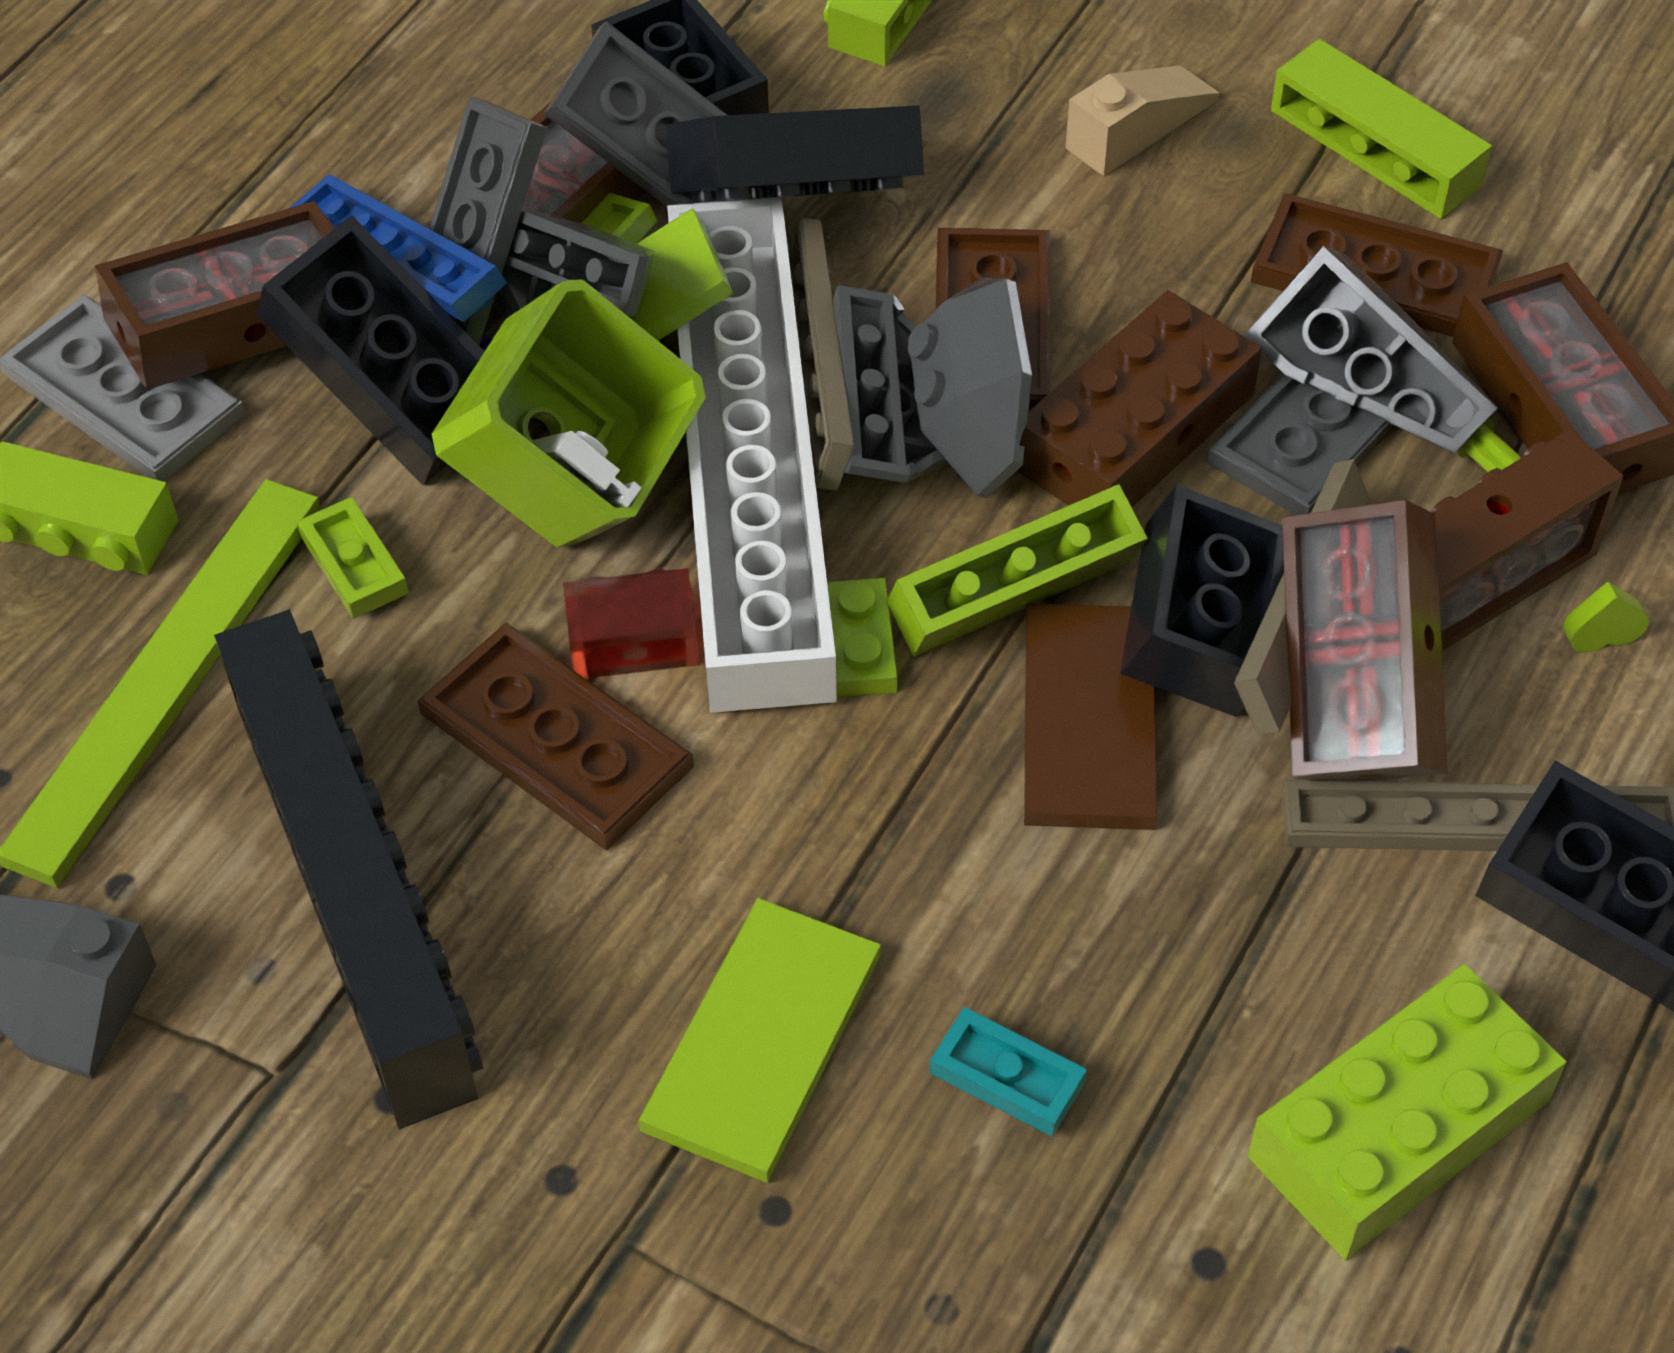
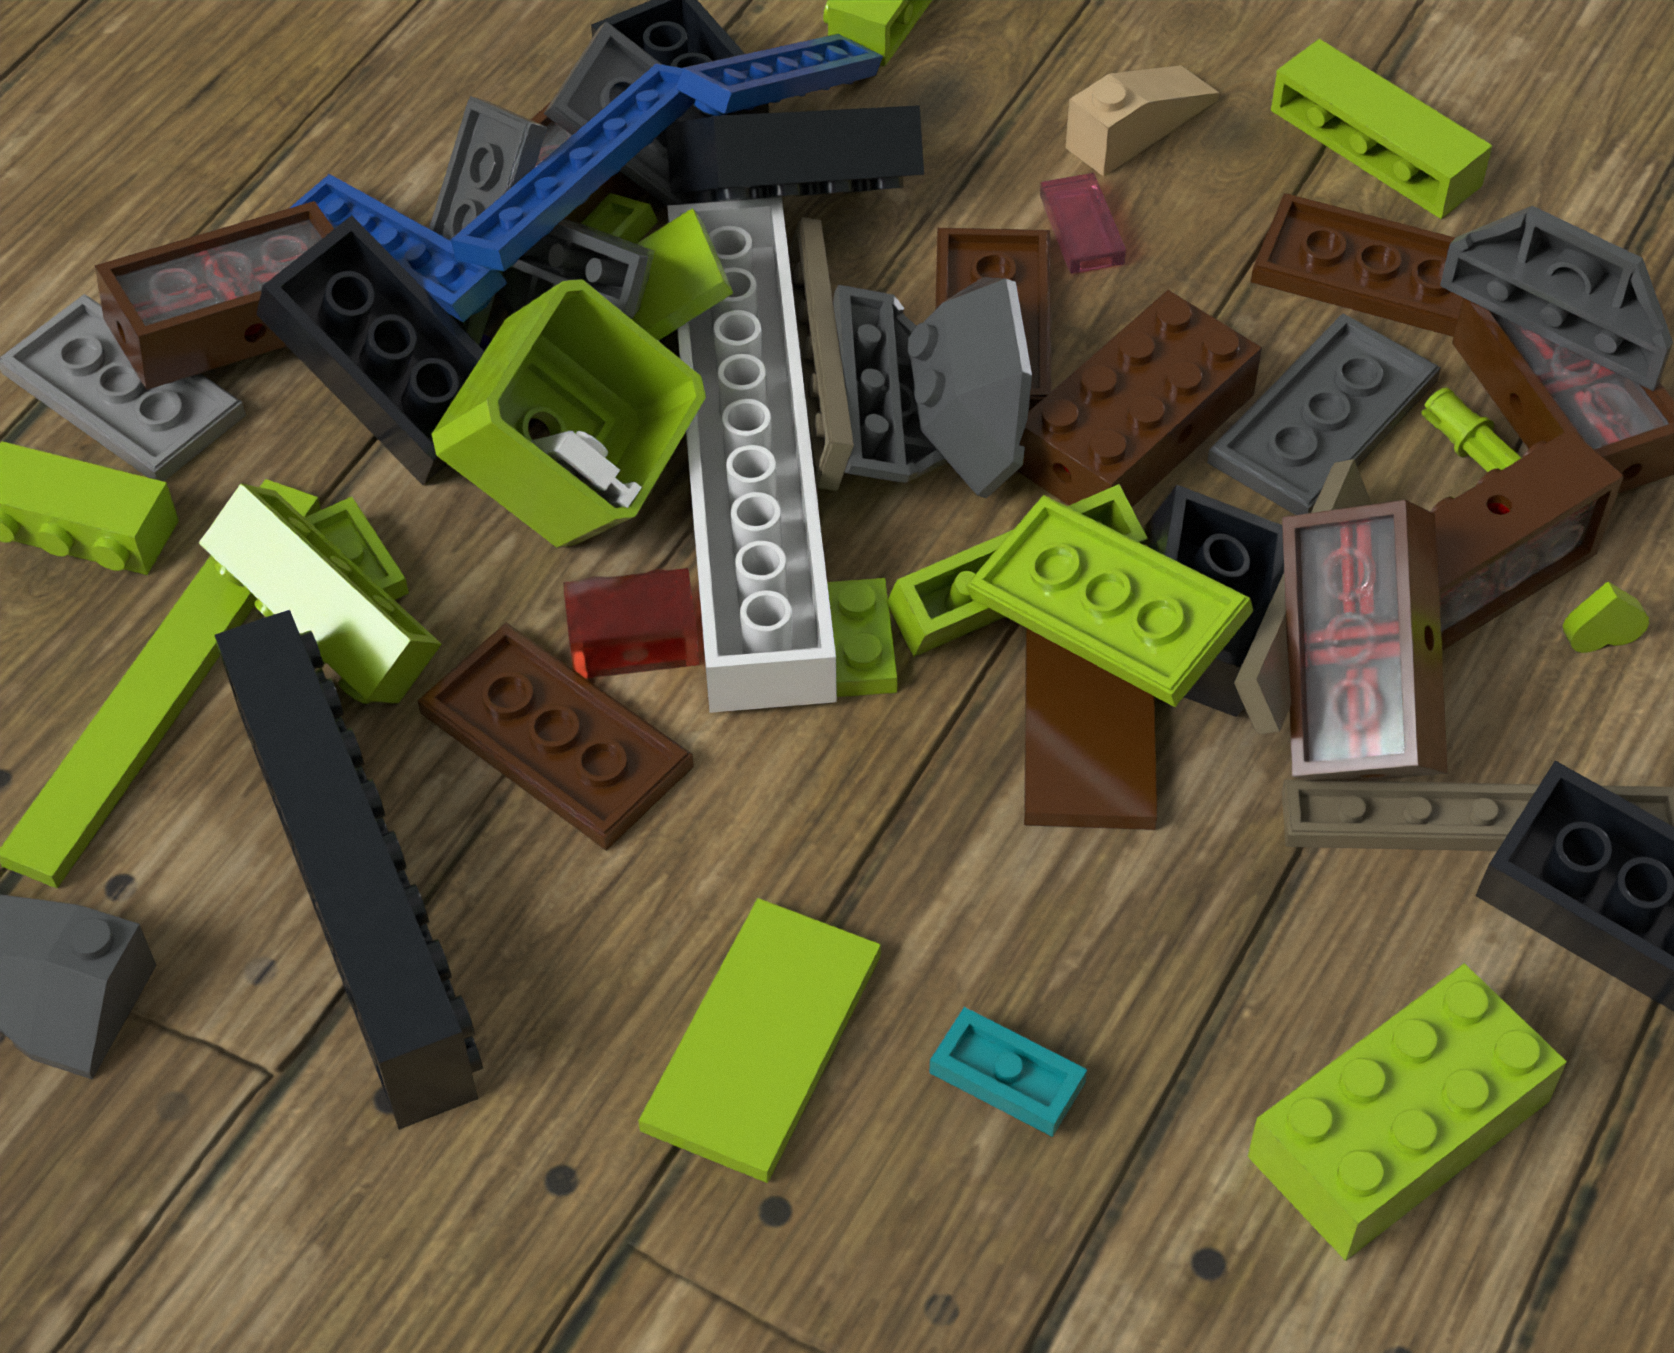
dark grey wedge [1244,246,1499,453] -> none
none -> brick [199,483,442,704]
none -> blue plate [451,64,695,271]
none -> blue plate [676,34,883,116]
none -> lime tile [966,495,1253,707]
none -> clear pink tile [1040,173,1126,274]
none -> dark grey wedge [1440,206,1673,391]

